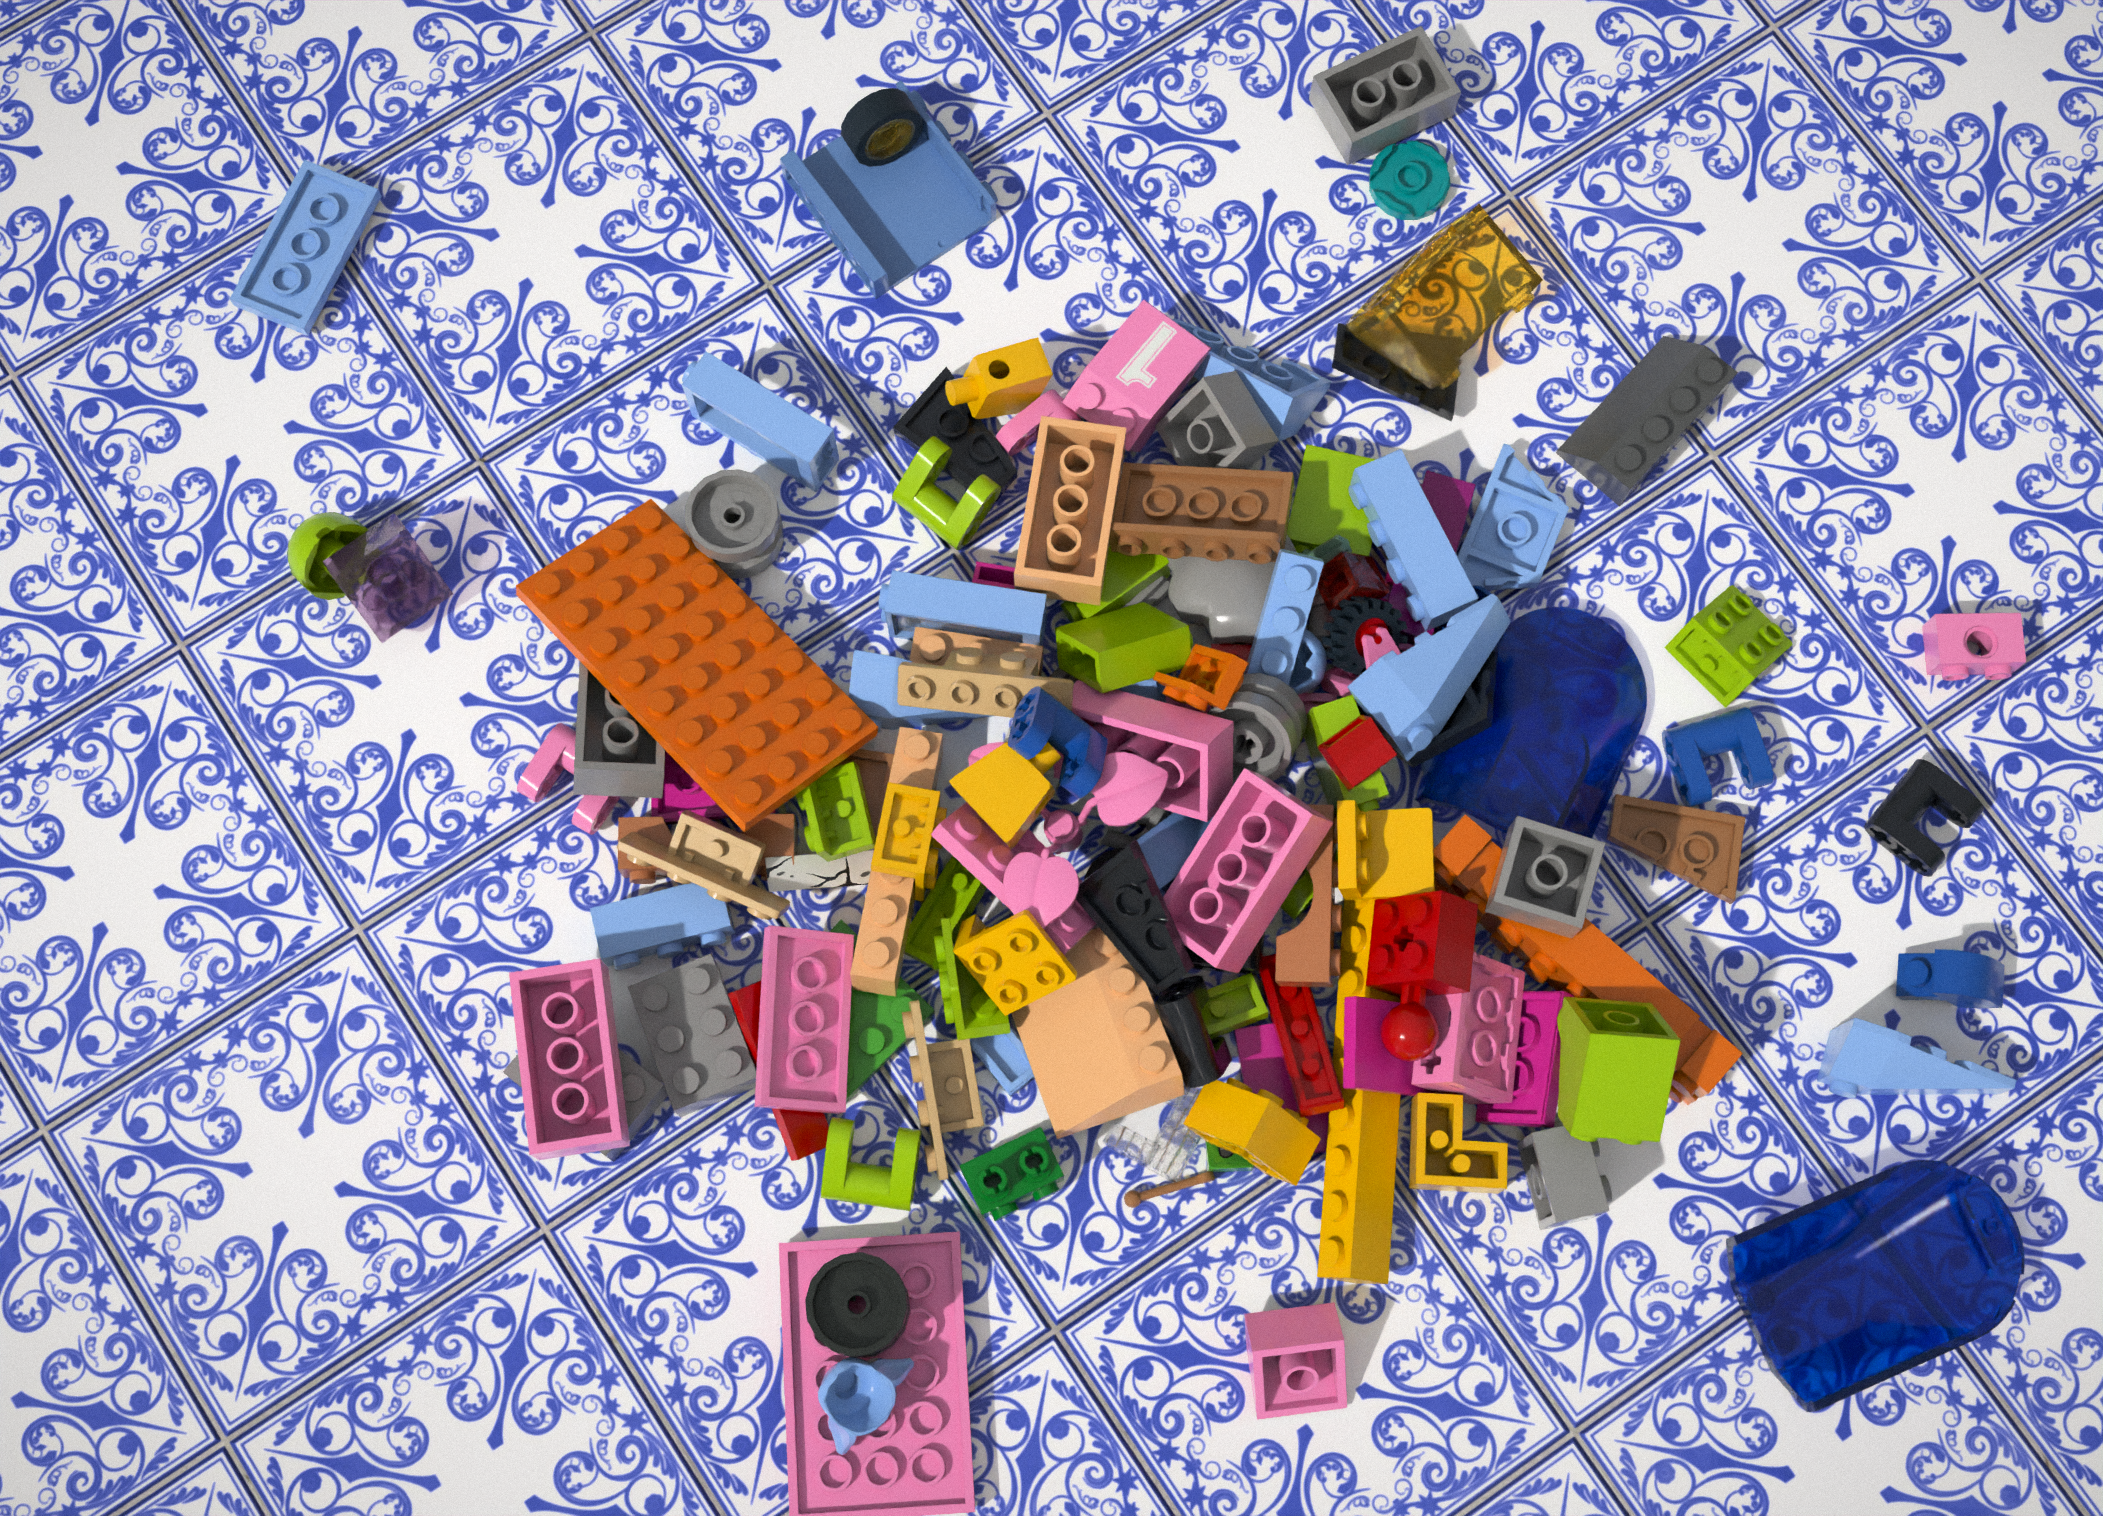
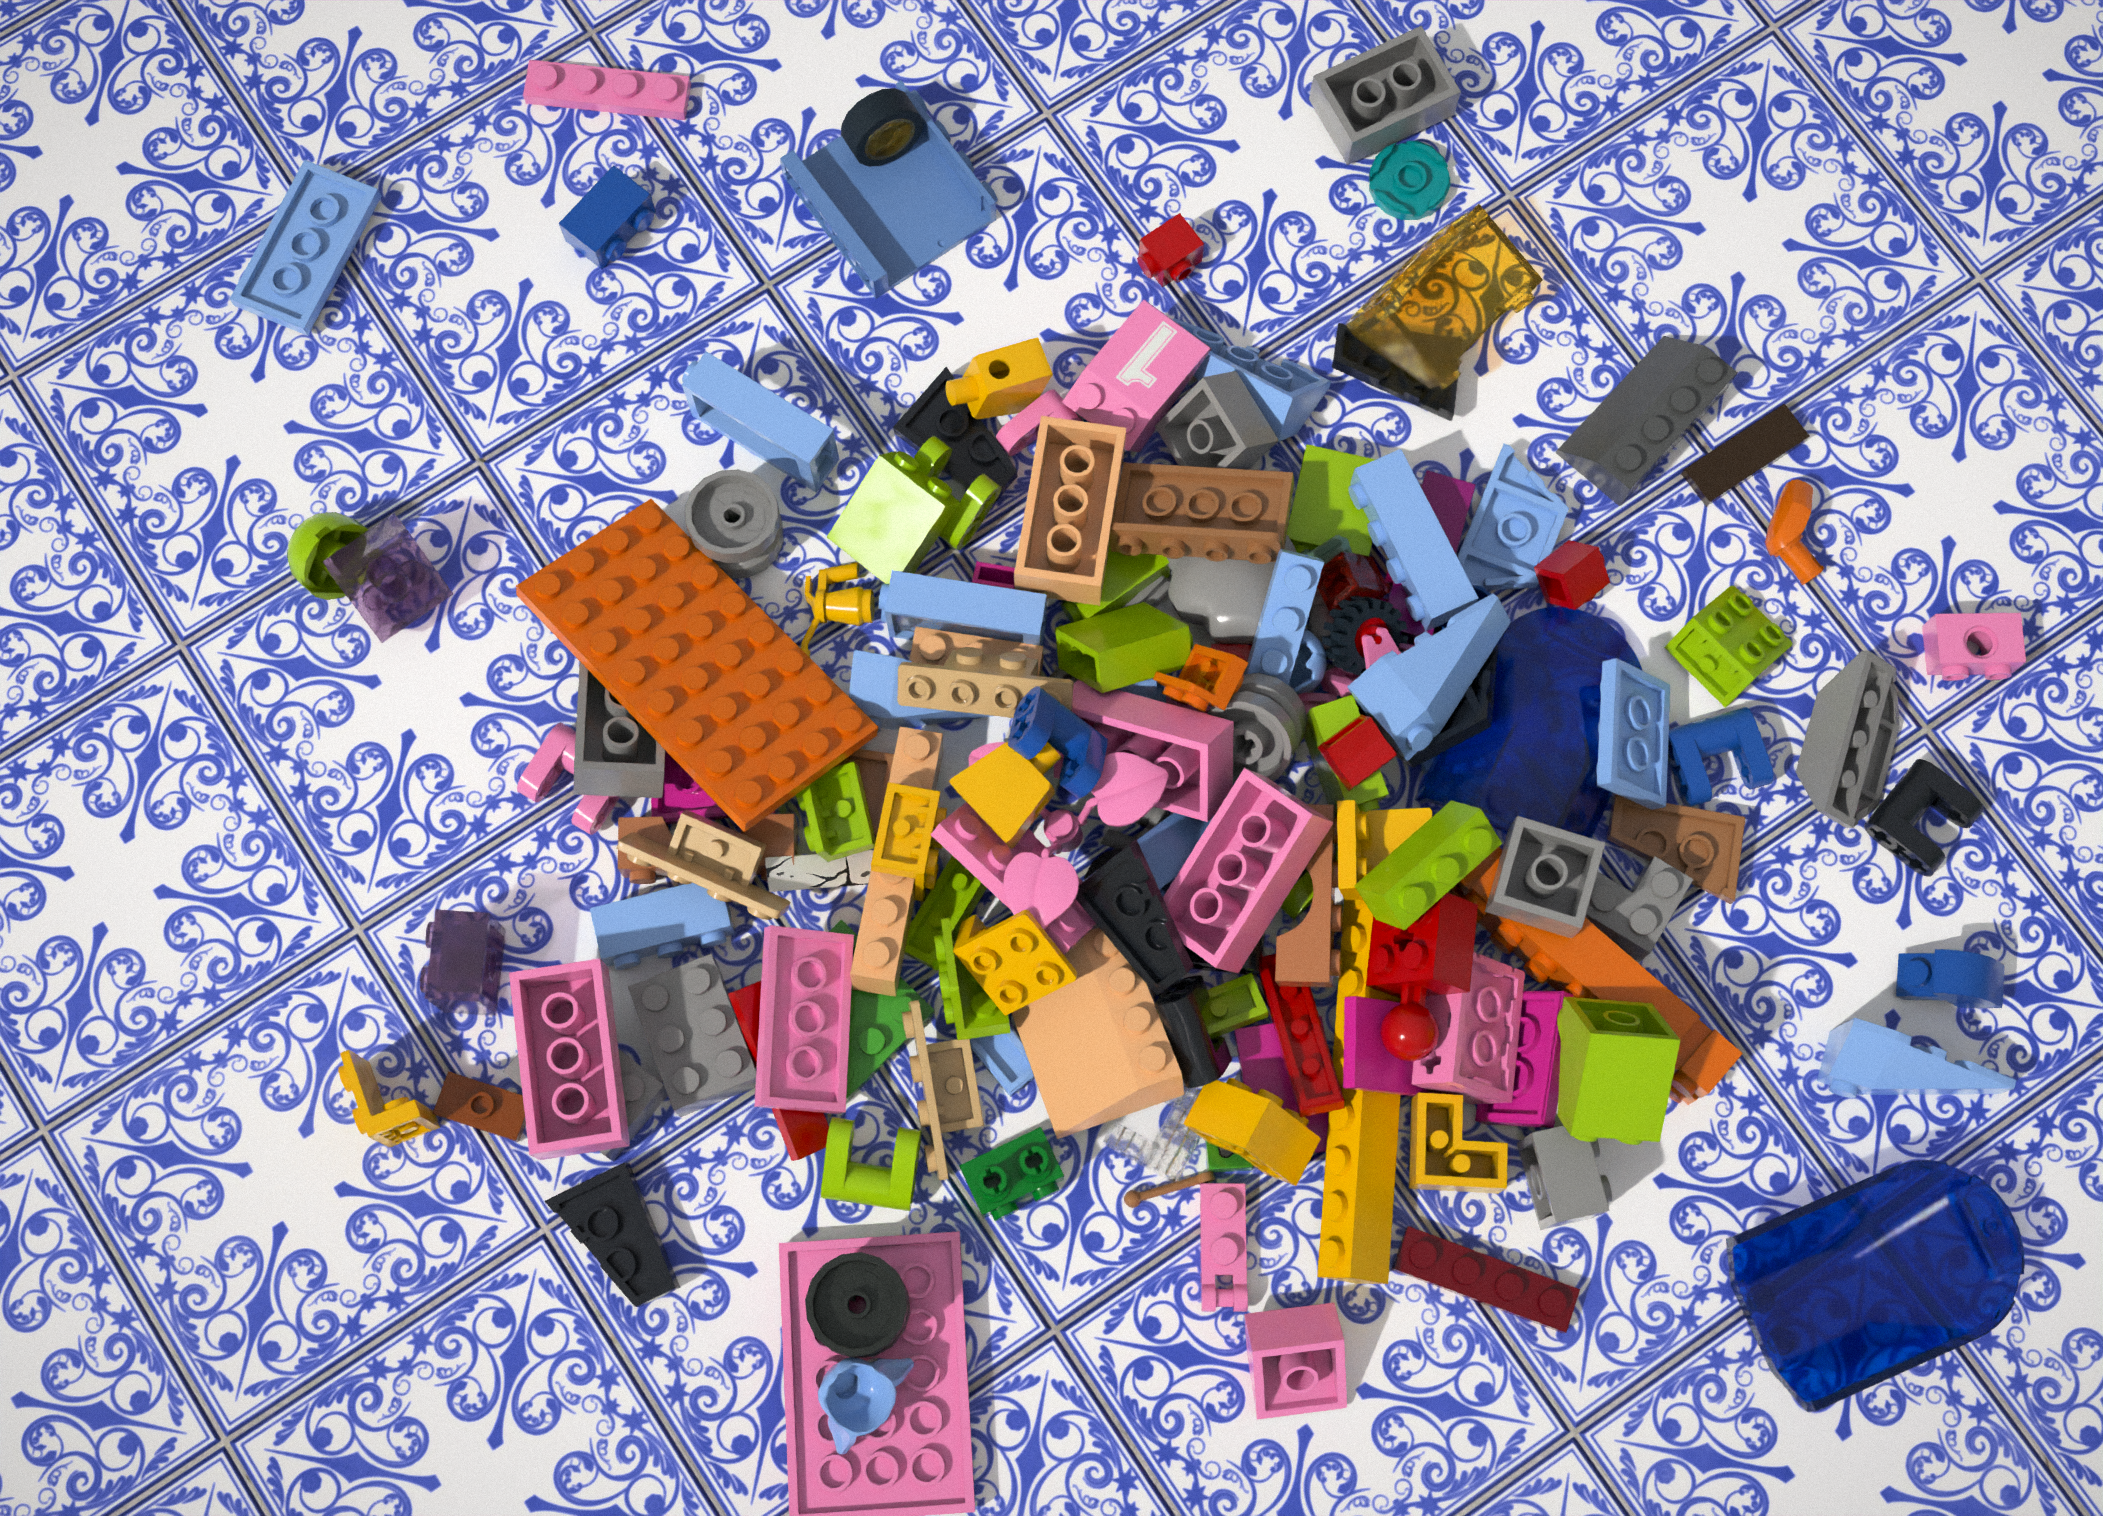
none -> yellow bracket [338,1050,440,1148]
none -> clear purple brick [420,909,506,1016]
none -> dark orange plate [432,1071,526,1142]
none -> bright pink plate [523,60,691,120]
none -> black wing [544,1163,681,1307]
none -> blue brick [558,165,656,270]
none -> yellow piece [801,562,875,657]
none -> brick [827,451,961,584]
none -> red brick [1137,213,1204,288]
none -> bright pink plate [1200,1183,1248,1312]
none -> lime brick [1354,800,1502,930]
none -> dark red plate [1392,1226,1580,1334]
none -> red brick [1534,540,1610,610]
none -> light grey brick [1585,856,1693,962]
none -> light blue plate [1596,658,1670,810]
none -> dark brown tile [1681,404,1810,507]
none -> orange arm [1765,479,1825,585]
none -> light grey wedge [1796,650,1900,828]

